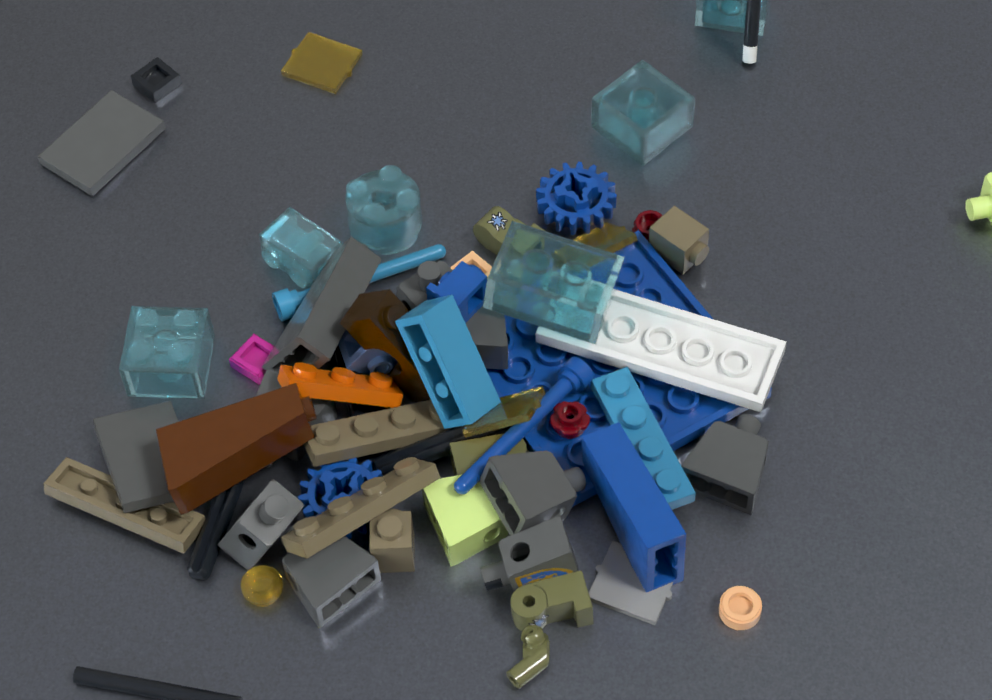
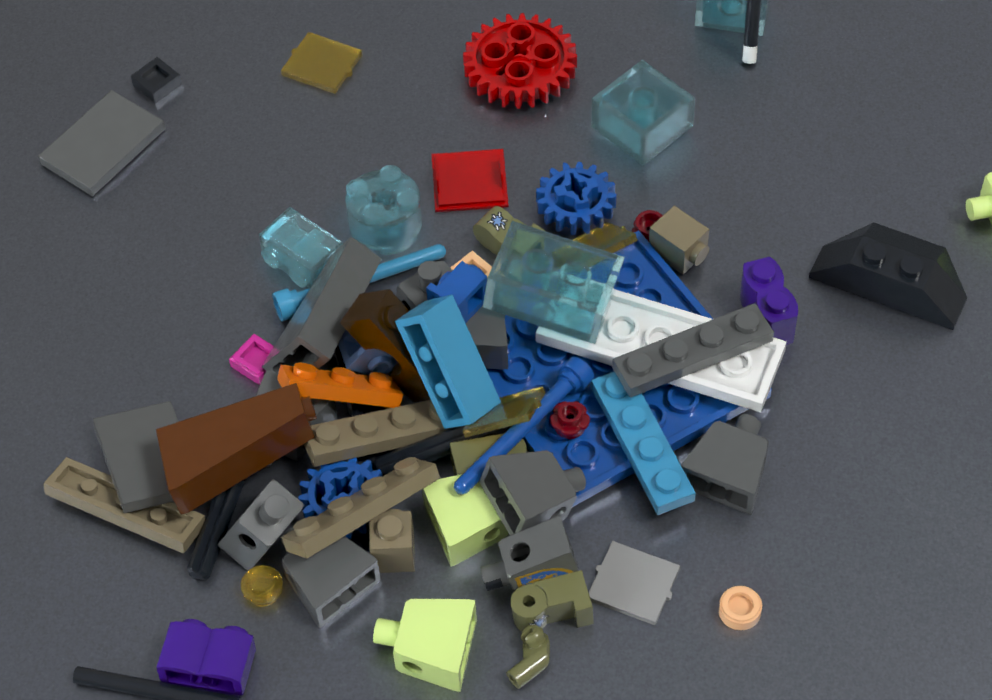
clear light blue brick [119,306,215,399] -> none
blue slope [582,422,686,593] -> none
none -> dark purple brick [156,619,256,696]
none -> yellowish green torso [373,599,477,692]
none -> red piece [432,149,509,213]
none -> red gear [463,13,577,109]
none -> dark grey plate [612,303,774,398]
none -> dark purple brick [740,256,798,345]
none -> black wedge [809,222,967,330]

